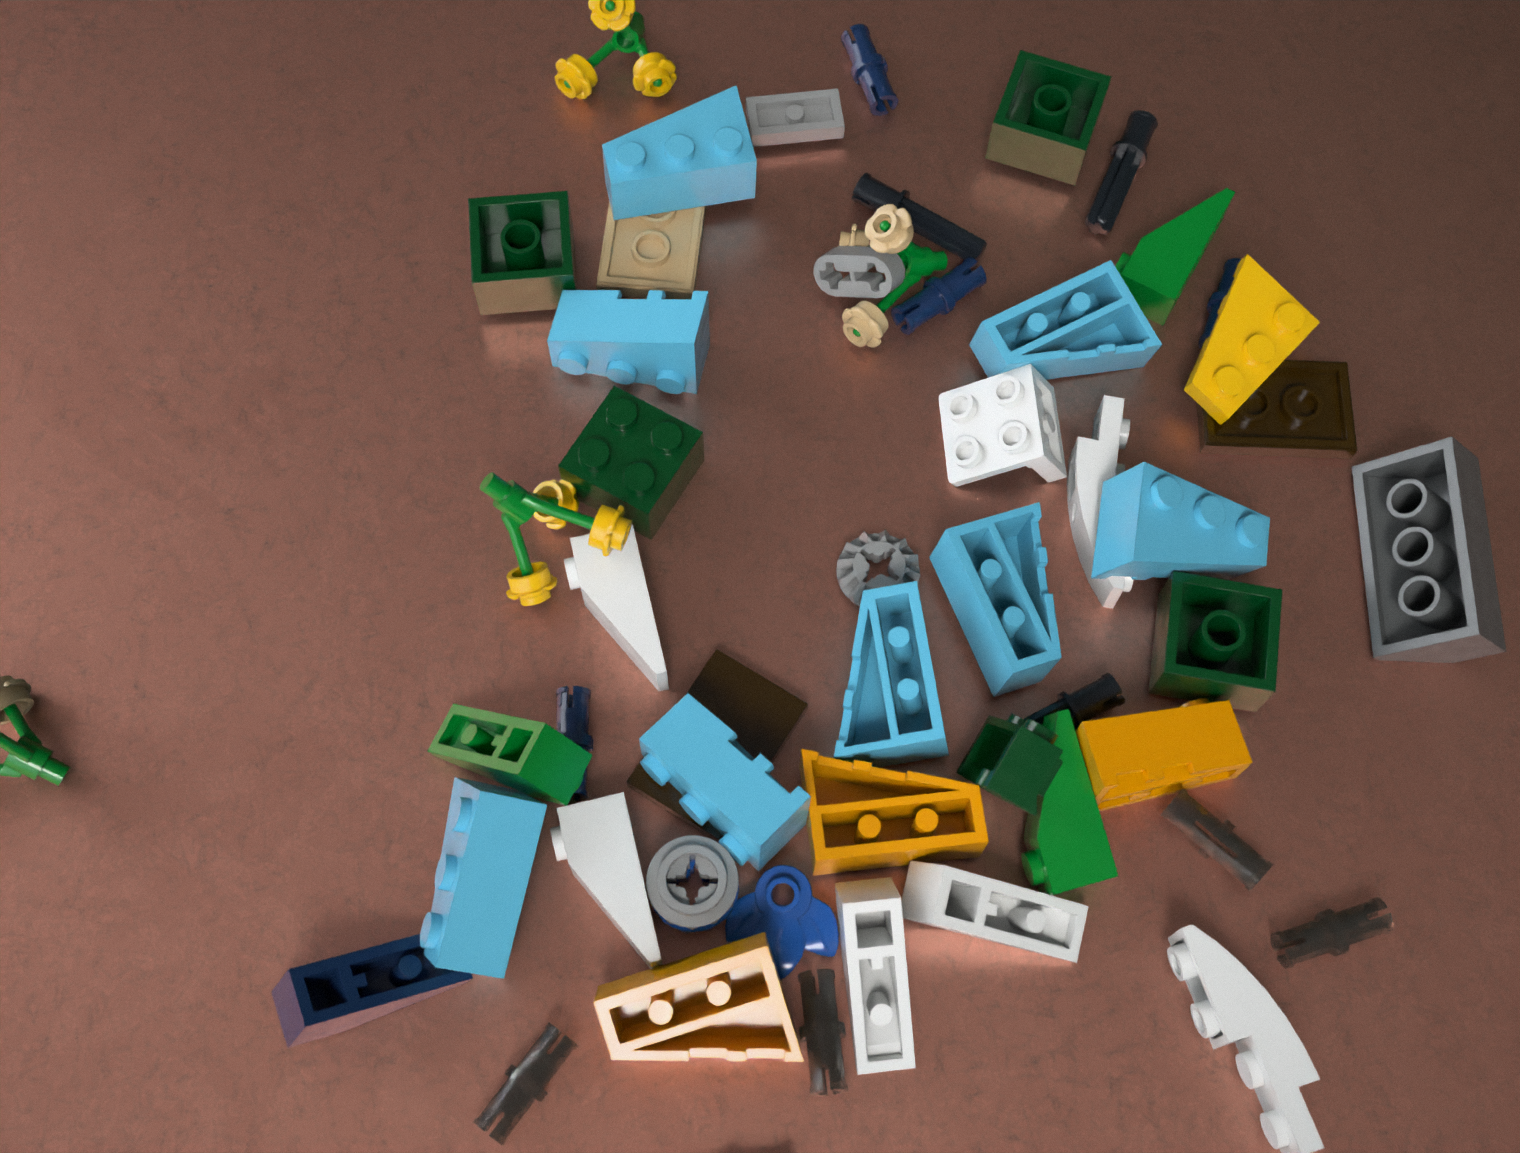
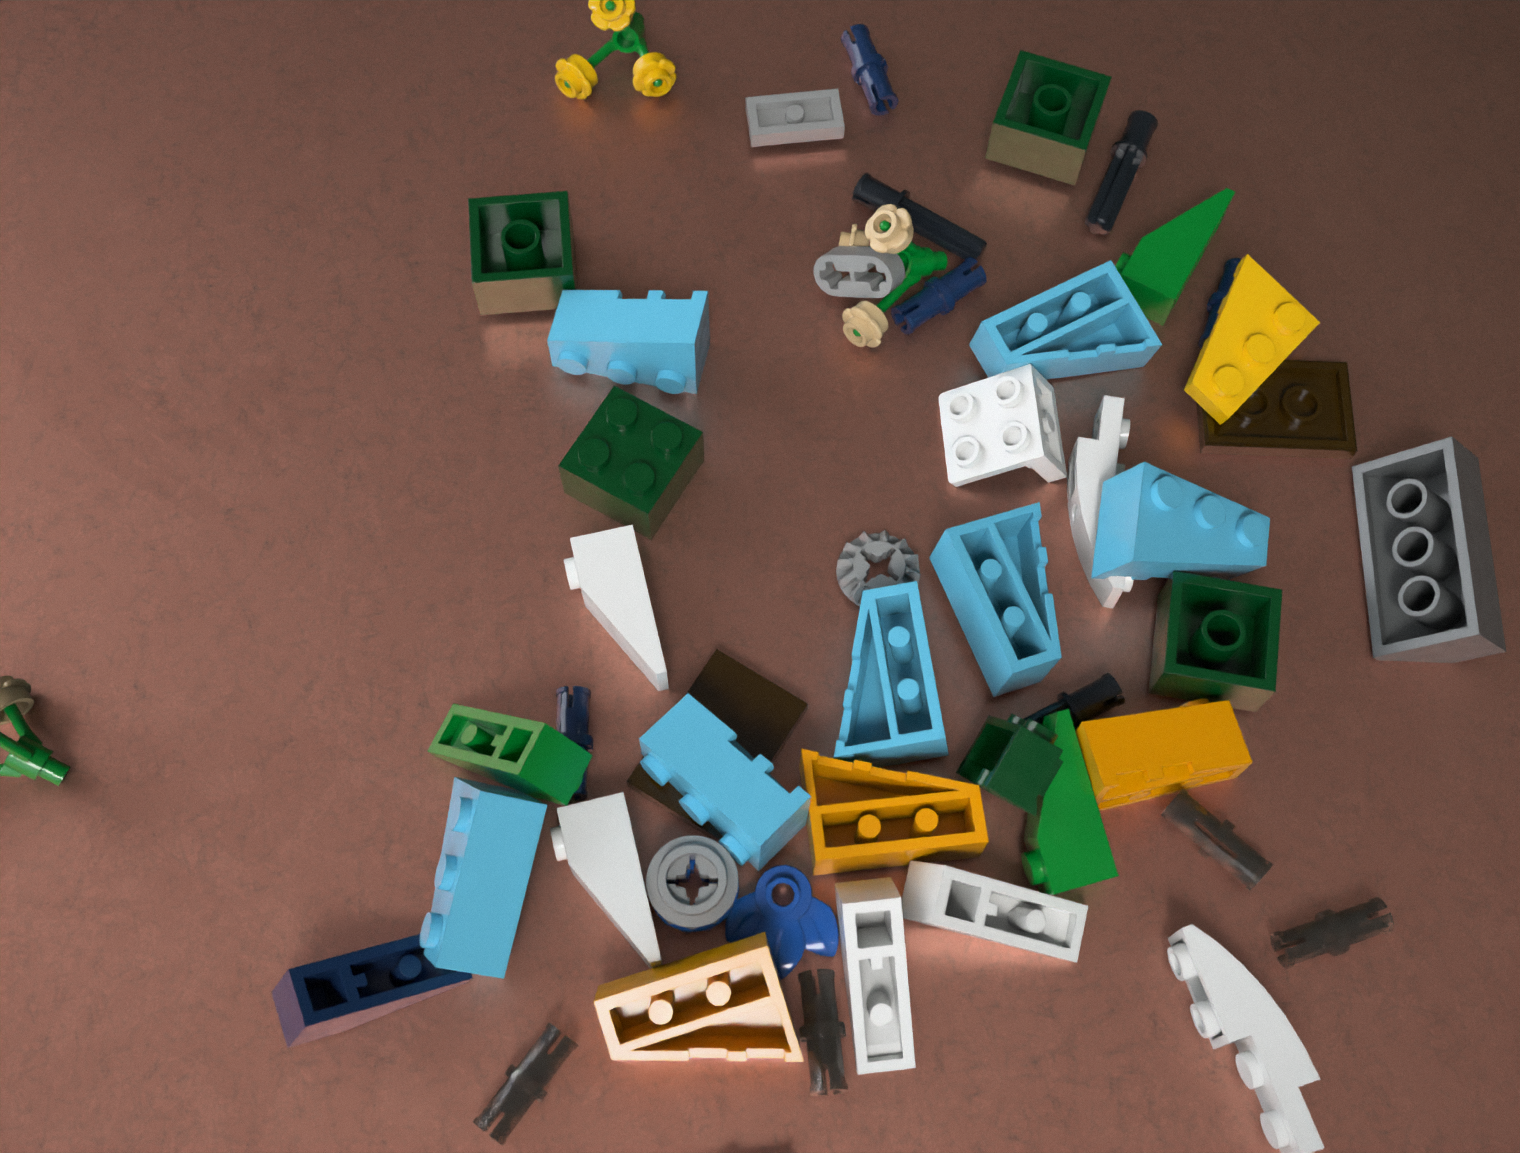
plant [480,472,632,606] -> none
tan tile [596,201,707,299] -> none
medium azure wedge [602,85,757,220] -> none

